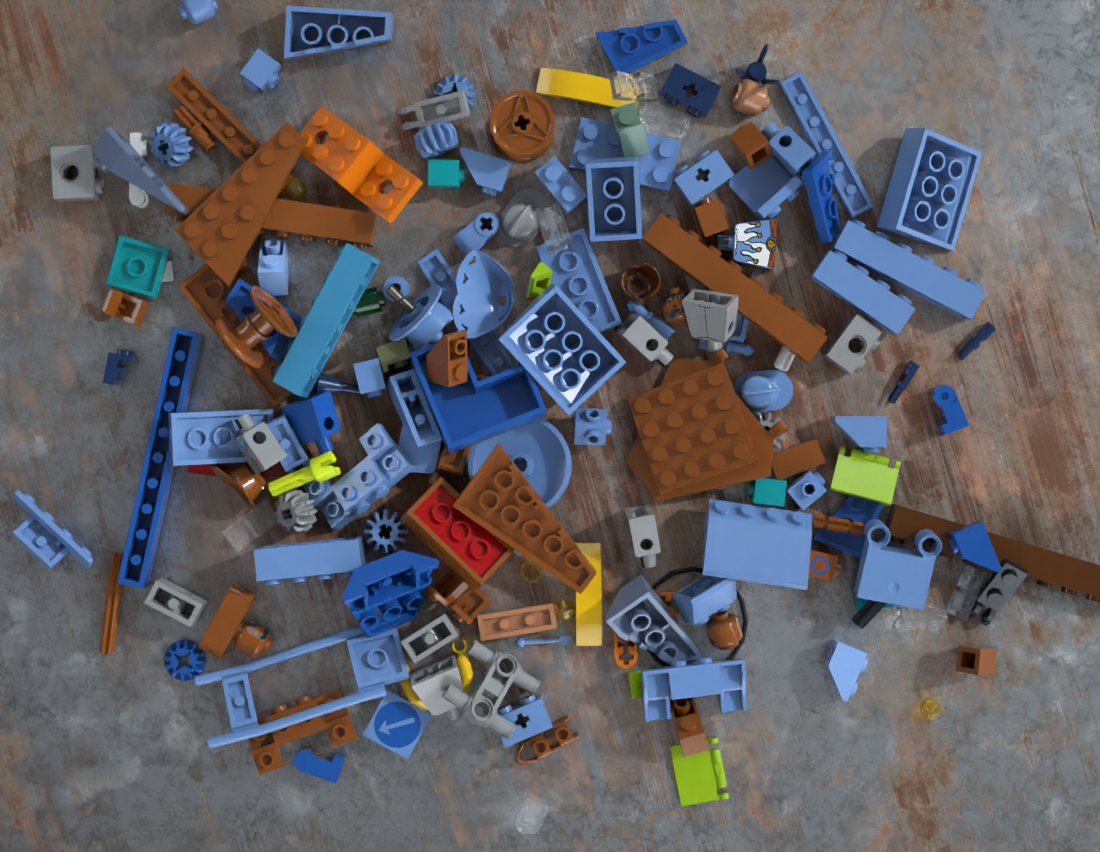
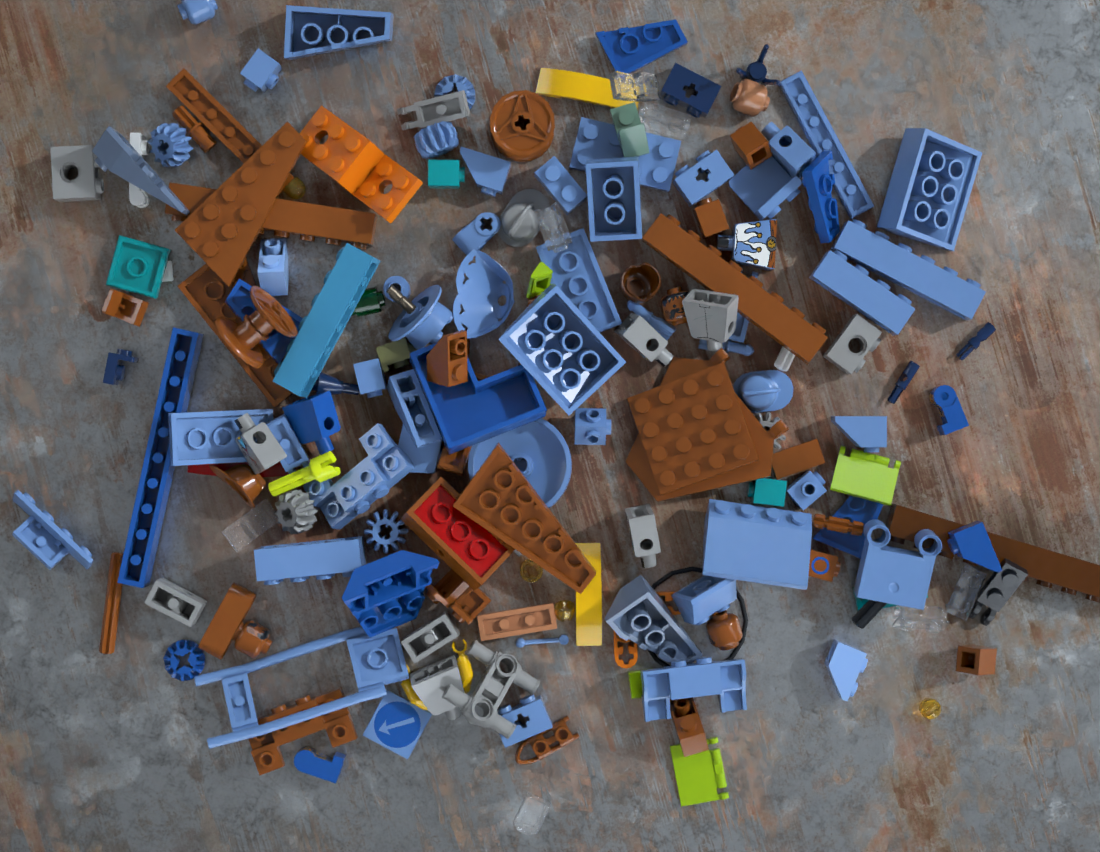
medium blue tile [416,248,516,376] -> none

